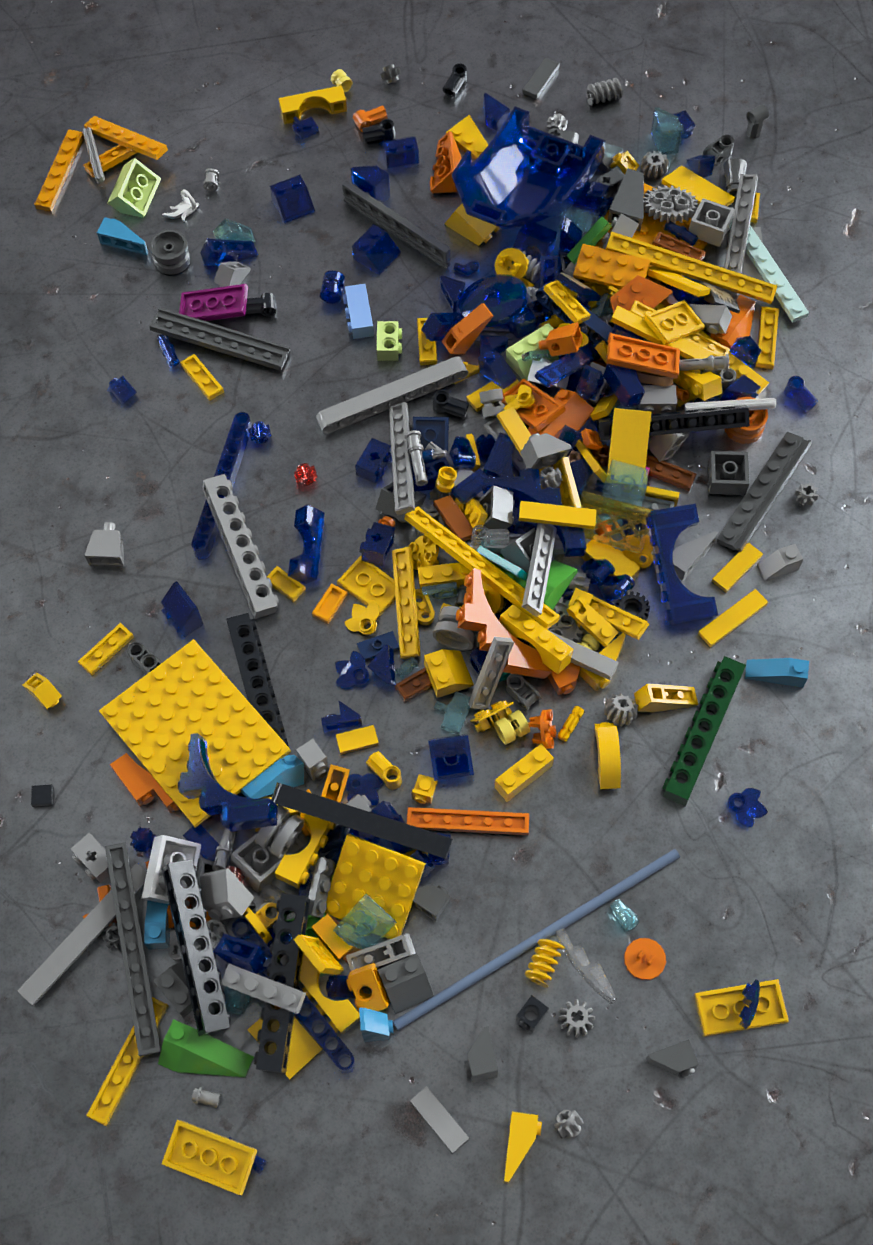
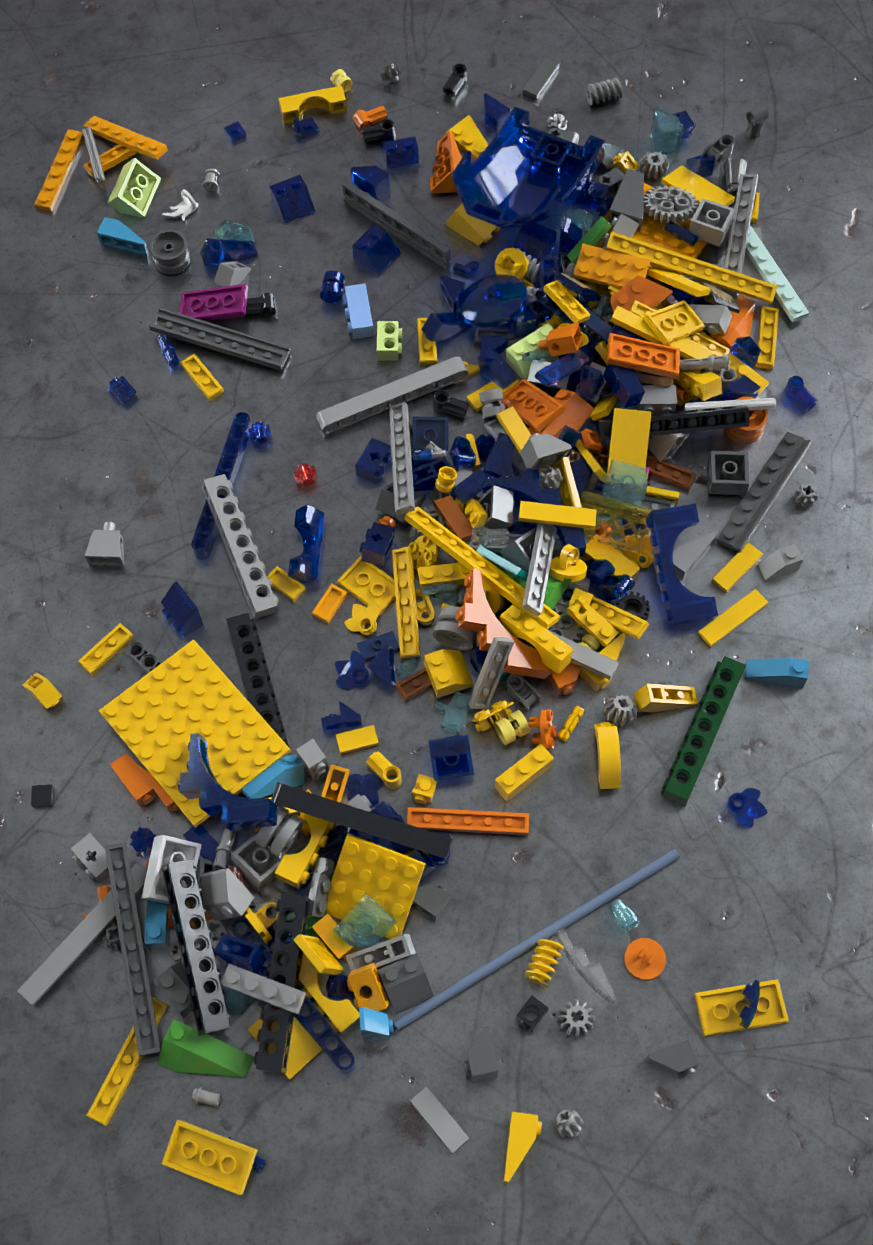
light grey pin [405,430,428,486] -> none
orange slope [441,303,493,355] -> none
yellow plate [504,385,535,410] -> none
dark orange tile [652,232,706,261] -> none
none -> clear blue plate [224,121,246,143]
none -> yellow tile [549,544,587,582]

